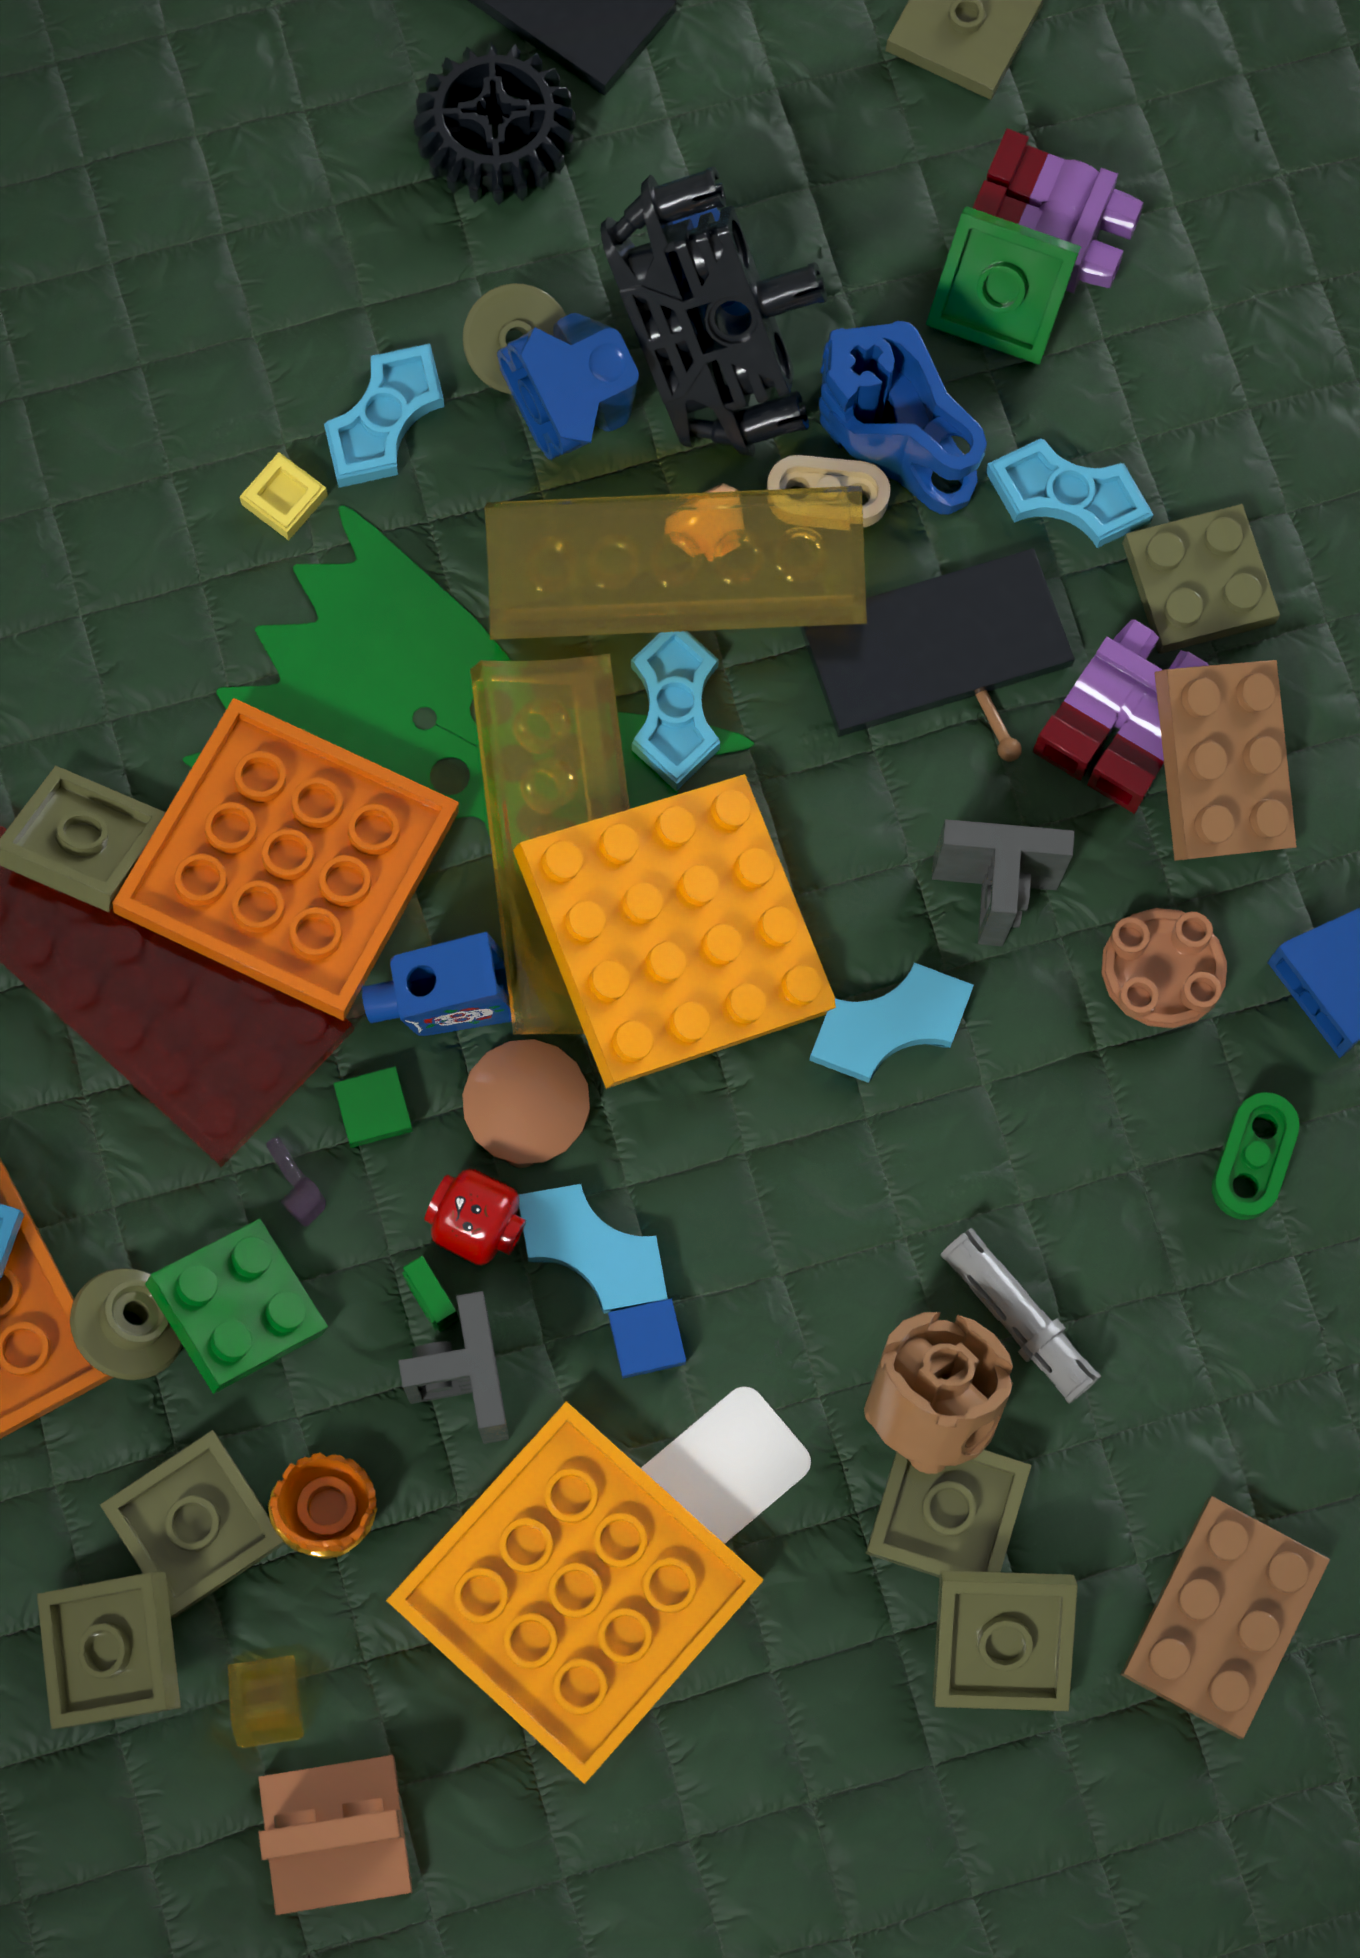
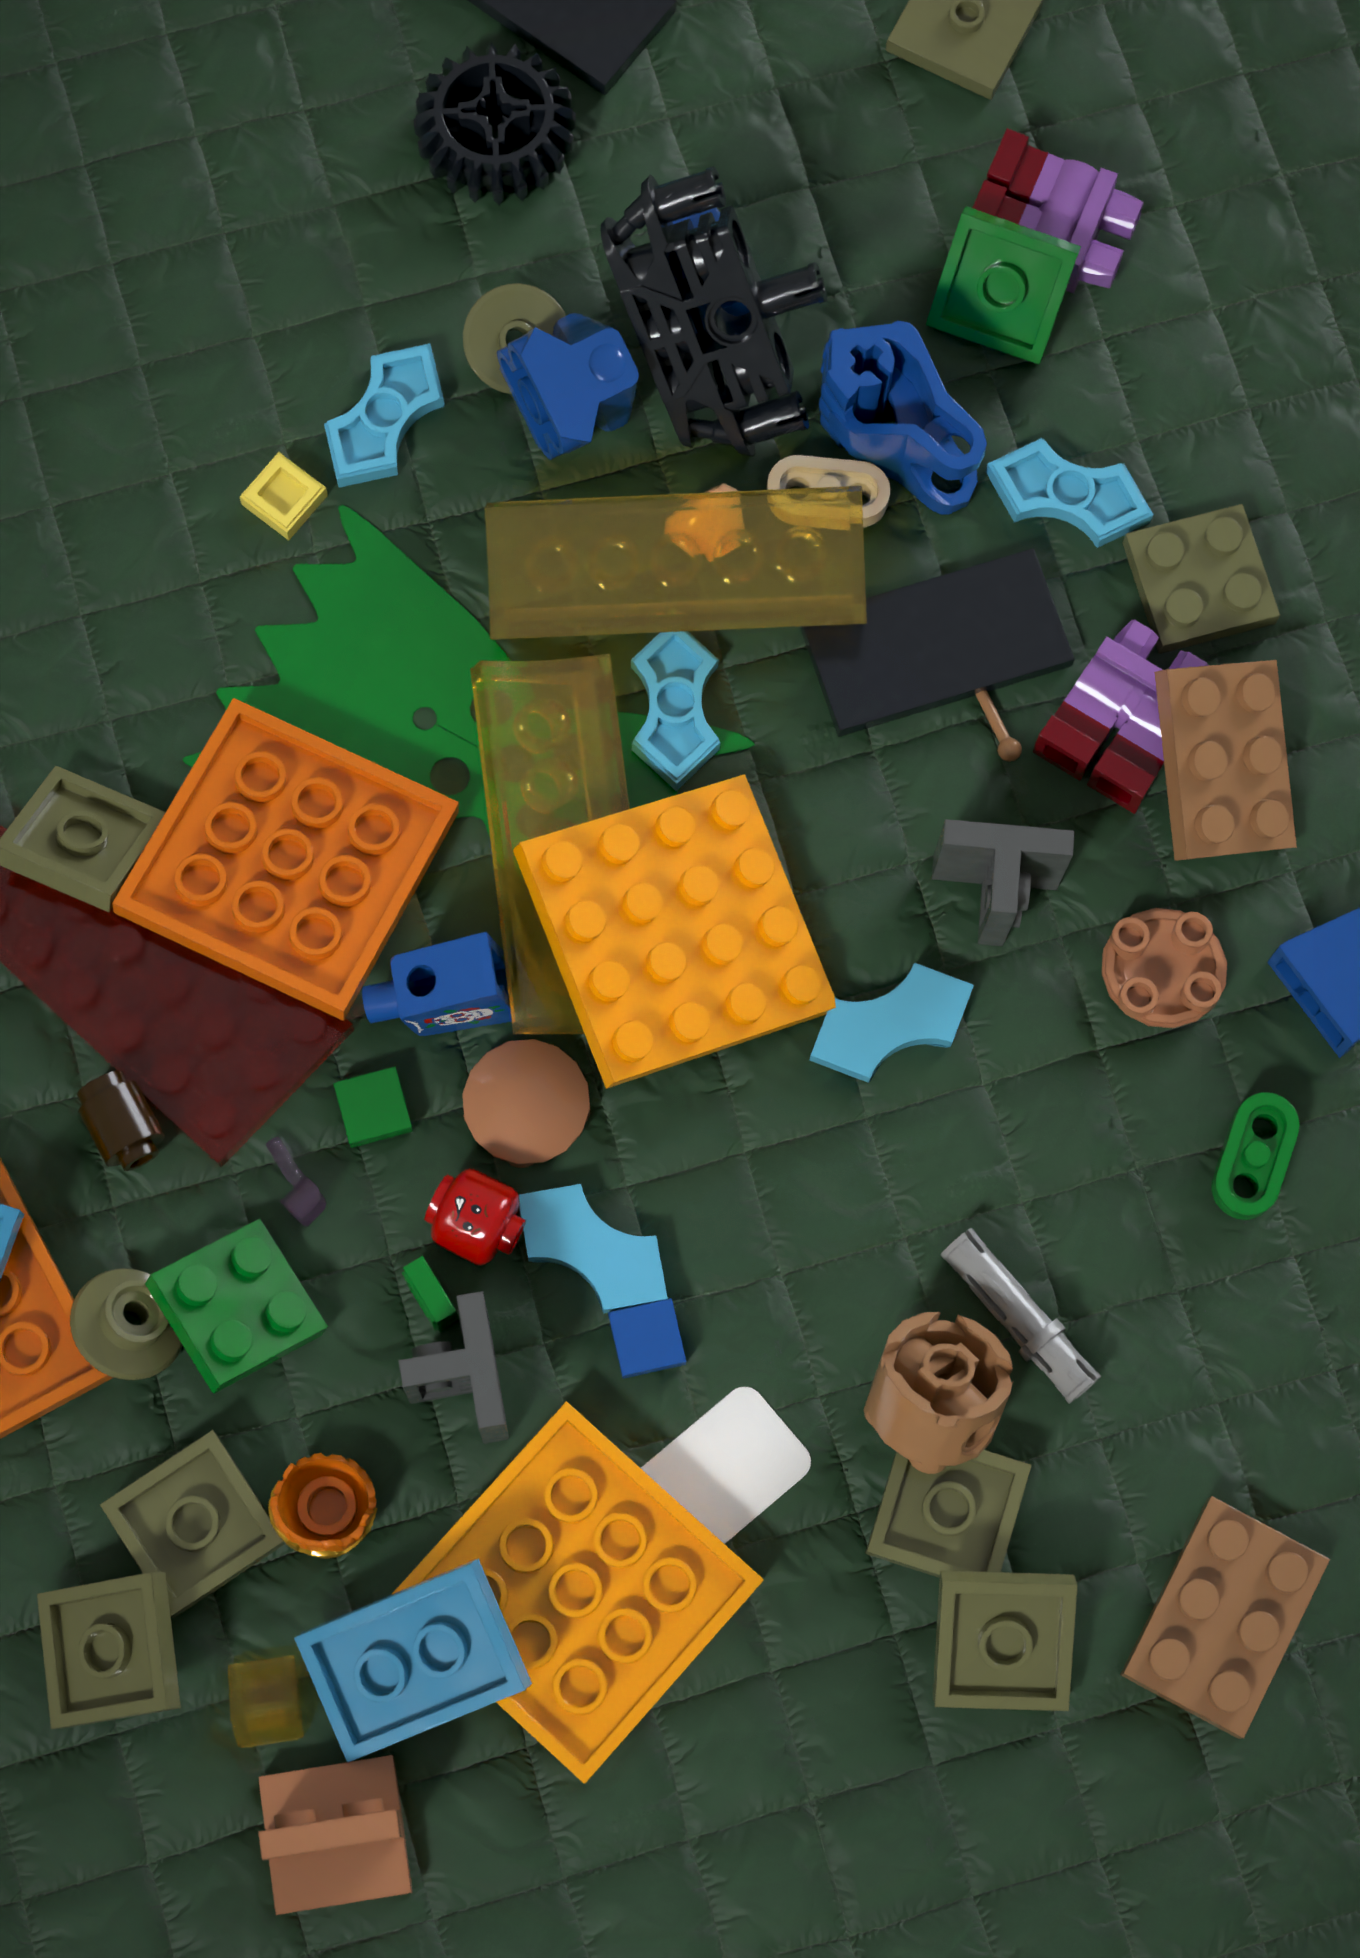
none -> dark brown brick [77,1070,165,1171]
none -> dark azure plate [294,1558,532,1763]

